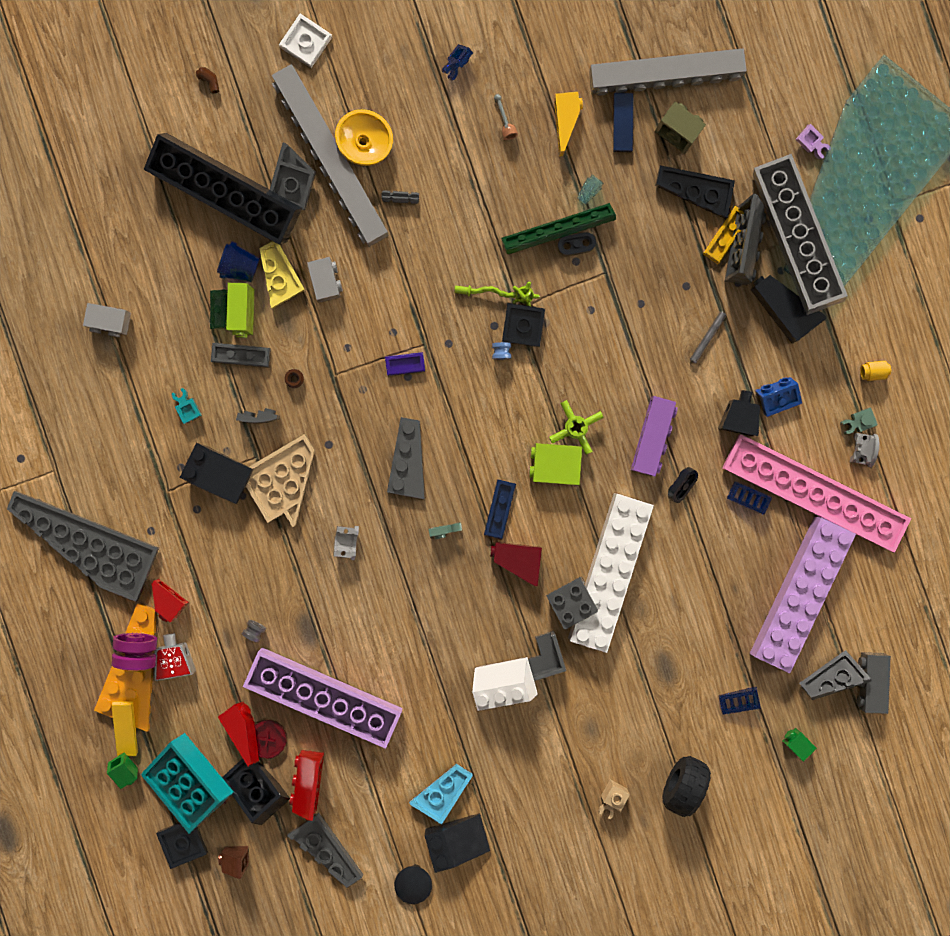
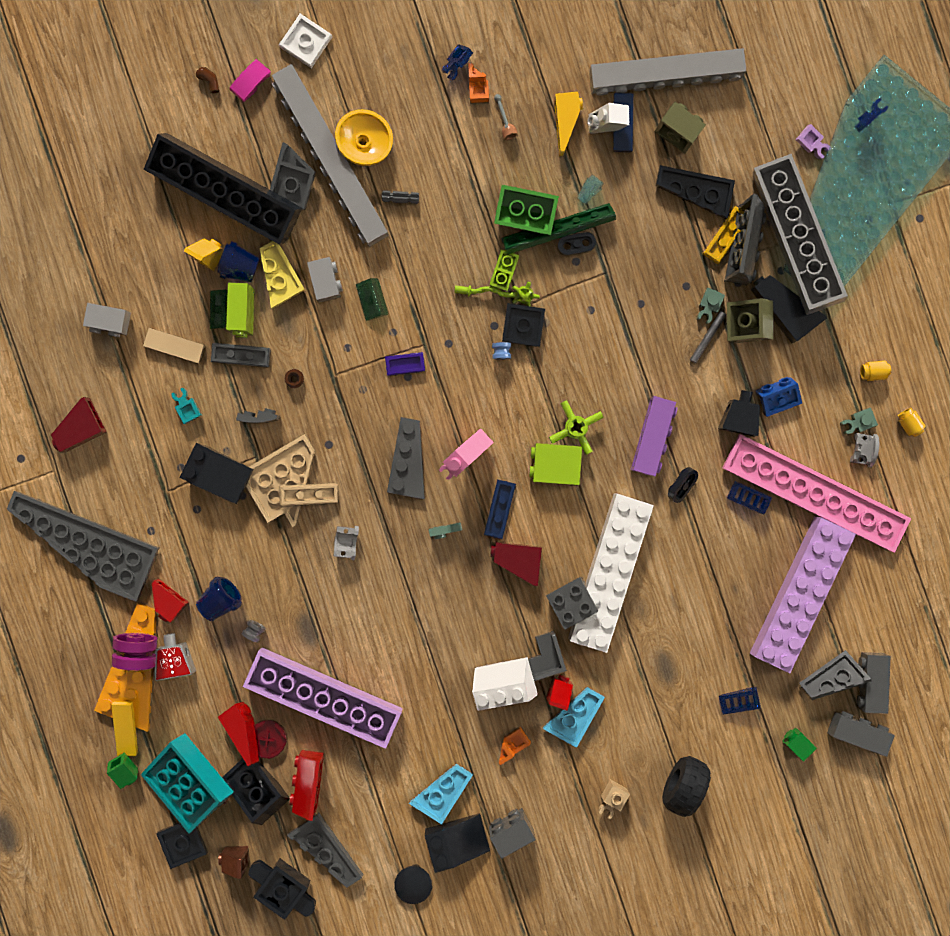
none -> dark red slope [51,397,107,453]
none -> tan tile [143,328,205,364]
none -> yellow slope [184,238,225,271]
none -> clear blue piece [196,577,242,621]
none -> dark pink slope [229,59,271,102]
none -> black brick [248,858,316,920]
none -> tan tile [279,483,338,506]
none -> clear green slope [356,278,388,321]
none -> bright pink brick [439,429,494,480]
none -> orange slope [468,63,489,103]
none -> lime slope [489,249,519,291]
none -> dark grey brick [489,808,536,859]
none -> bright green slope [494,185,559,235]
none -> orange slope [499,727,531,765]
none -> medium azure wing [543,687,605,748]
none -> red slope [546,674,573,711]
none -> white slope [587,103,629,134]
none -> sand green plate [696,287,725,324]
none -> olive brick [727,298,774,343]
none -> dark grey brick [827,711,895,757]
none -> clear blue plate [855,98,888,132]
none -> yellow brick [897,408,925,437]

